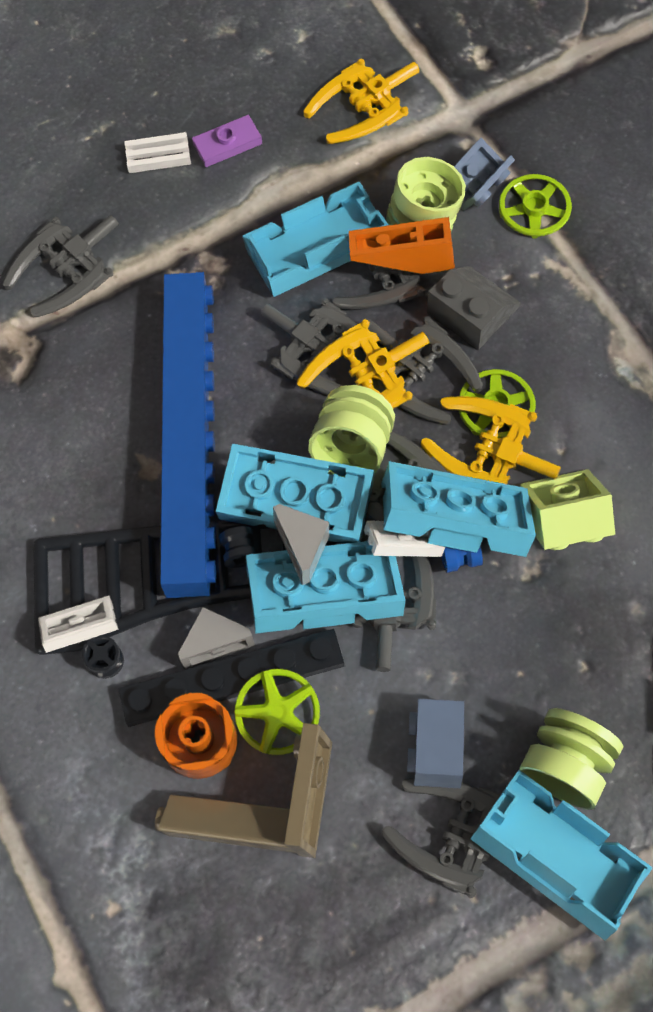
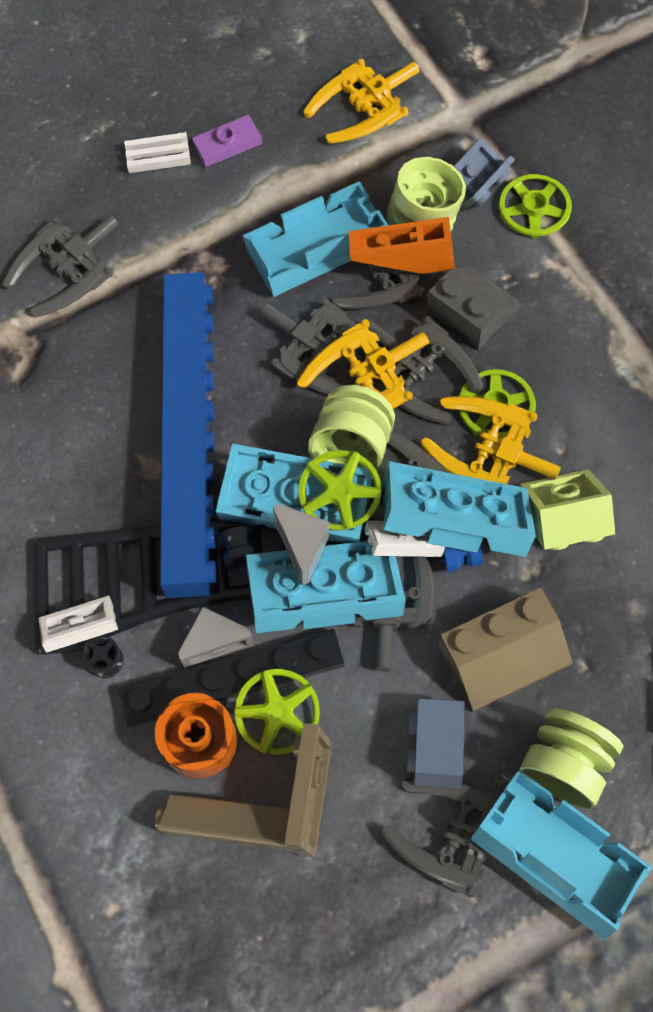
none -> lime wheel [298,450,381,530]
none -> dark tan slope [438,587,573,712]

